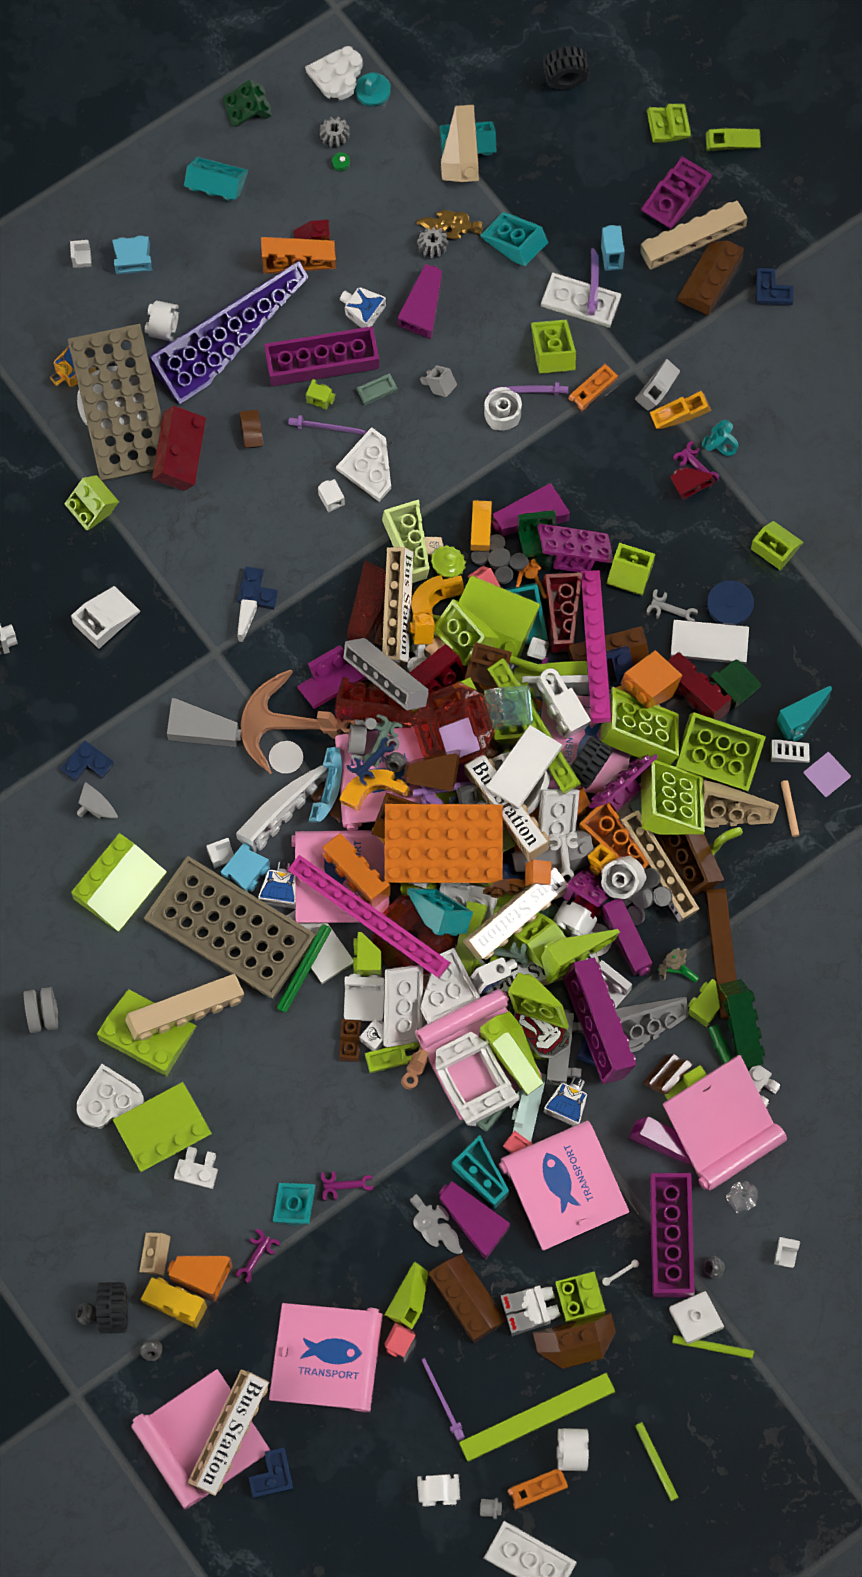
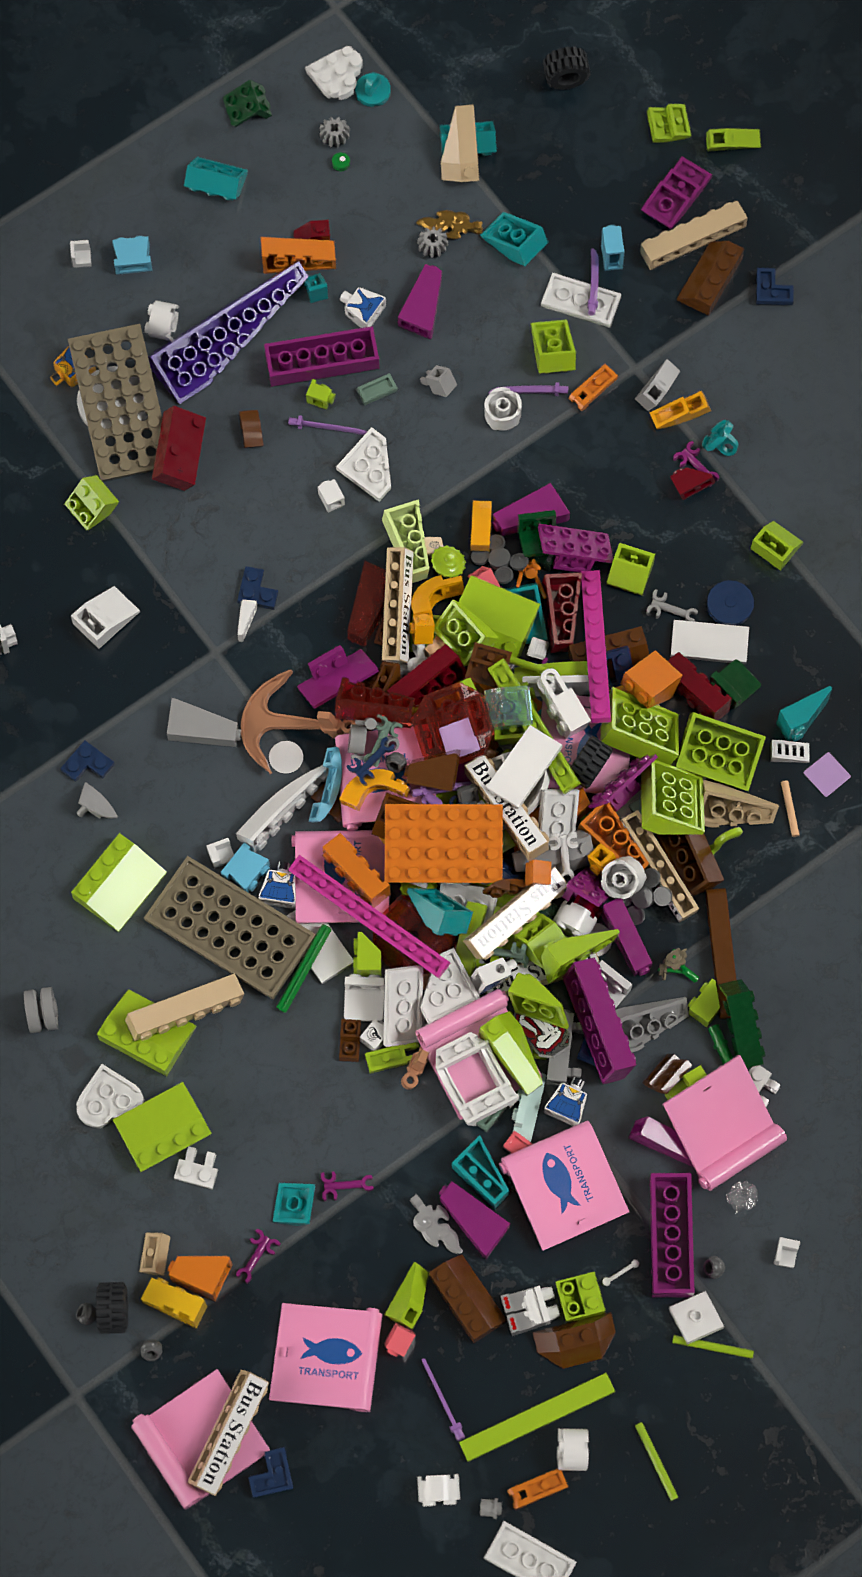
light grey brick [343,638,428,710] -> none
none -> teal slope [304,273,328,303]

